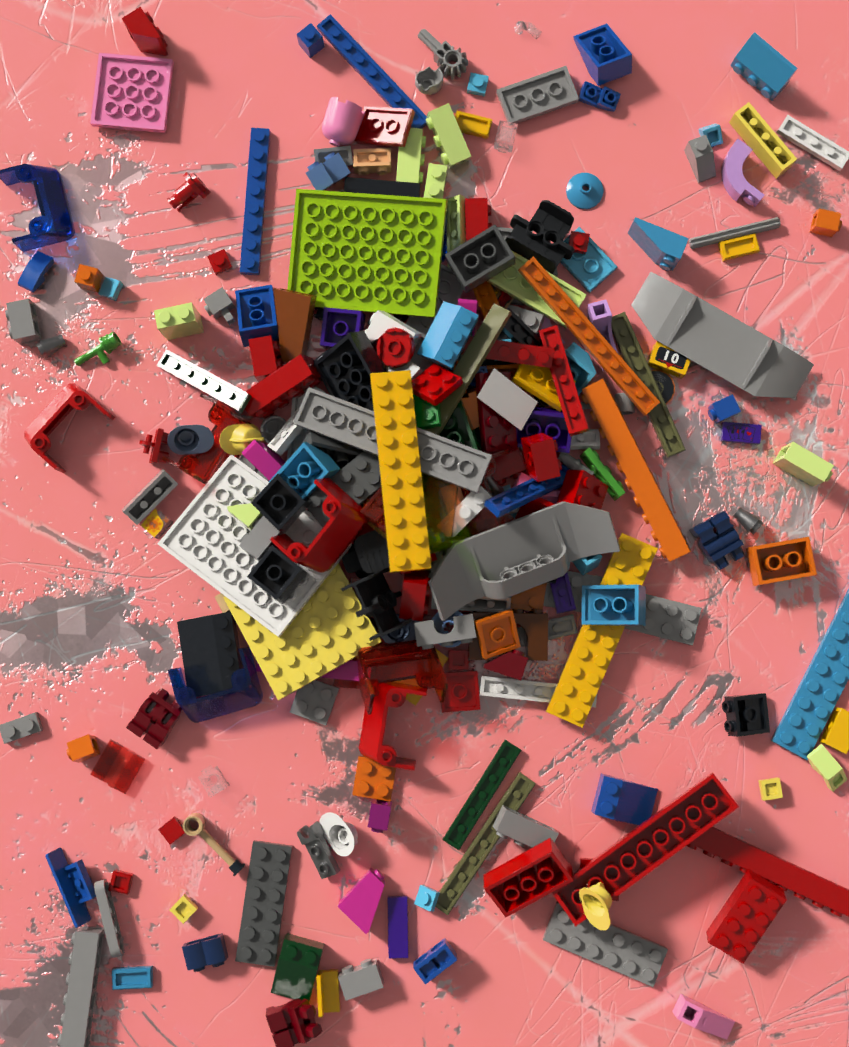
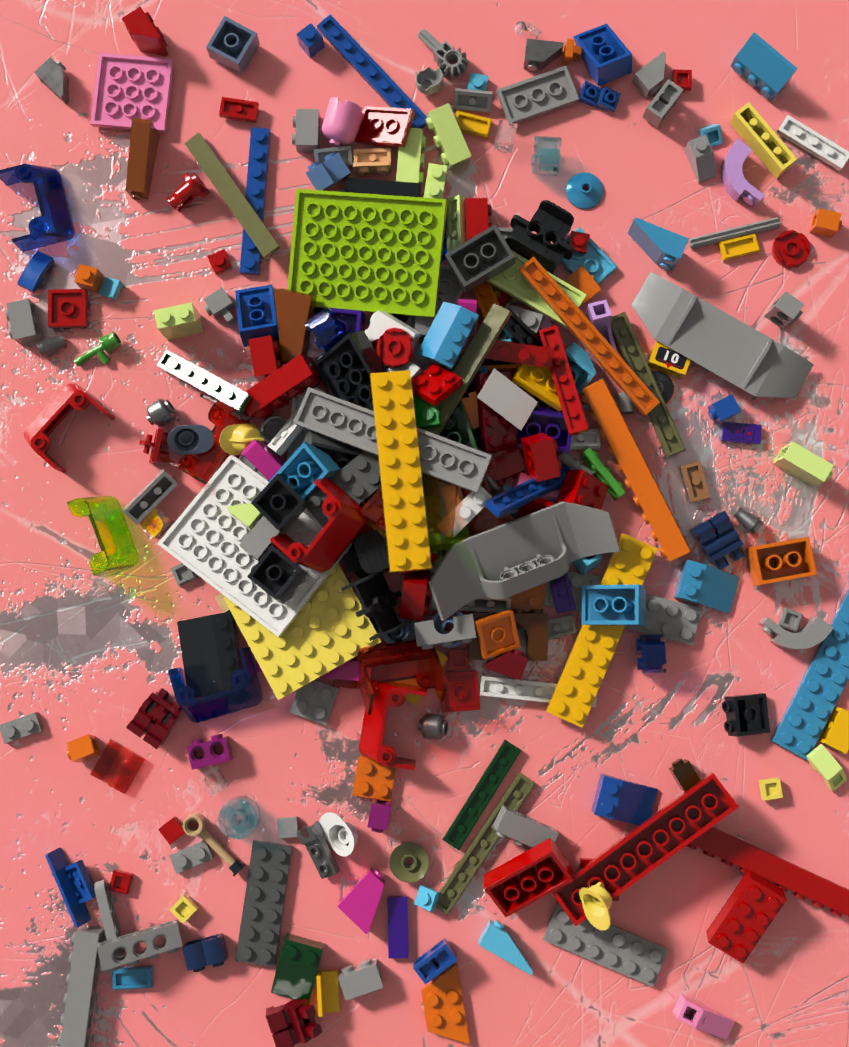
none -> flat silver slope [34,57,69,105]
none -> red plate [48,289,88,328]
none -> clear neon green windscreen [67,495,139,578]
none -> light grey brick [96,919,183,973]
none -> dark orange slope [126,117,160,201]
none -> flat silver head [146,399,176,427]
none -> light grey plate [169,840,214,874]
none -> light grey tile [170,563,197,586]
none -> olive tile [184,132,280,259]
none -> magenta brick [187,734,233,770]
none -> sand blue brick [206,16,260,75]
none -> clear light blue brick [218,796,261,839]
none -> red plate [219,97,259,123]
none -> light grey tile [277,816,299,839]
none -> light grey brick [292,109,320,152]
none -> clear blue brick [305,307,348,352]
none -> olive dish [389,842,429,883]
none -> light grey tile [414,316,434,336]
none -> flat silver head [418,713,448,740]
none -> orange wing [421,964,470,1044]
none -> light grey plate [453,88,492,113]
none -> medium azure slope [478,919,533,975]
none -> flat silver slope [523,39,564,71]
none -> clear light blue brick [531,136,562,177]
none -> orange tile [561,38,582,66]
none -> orange piece [564,265,602,308]
none -> light grey slope [632,51,666,98]
none -> clear blue brick [635,634,666,674]
none -> brick [642,79,683,128]
none -> dark brown brick [669,758,700,791]
none -> red plate [672,69,692,91]
none -> dark azure slope [673,560,739,614]
none -> medium nougat plate [680,461,711,503]
none -> light grey arch [758,616,834,649]
none -> light grey brick [764,291,804,329]
none -> red tile [772,230,811,268]
none -> light grey tile [777,607,803,632]

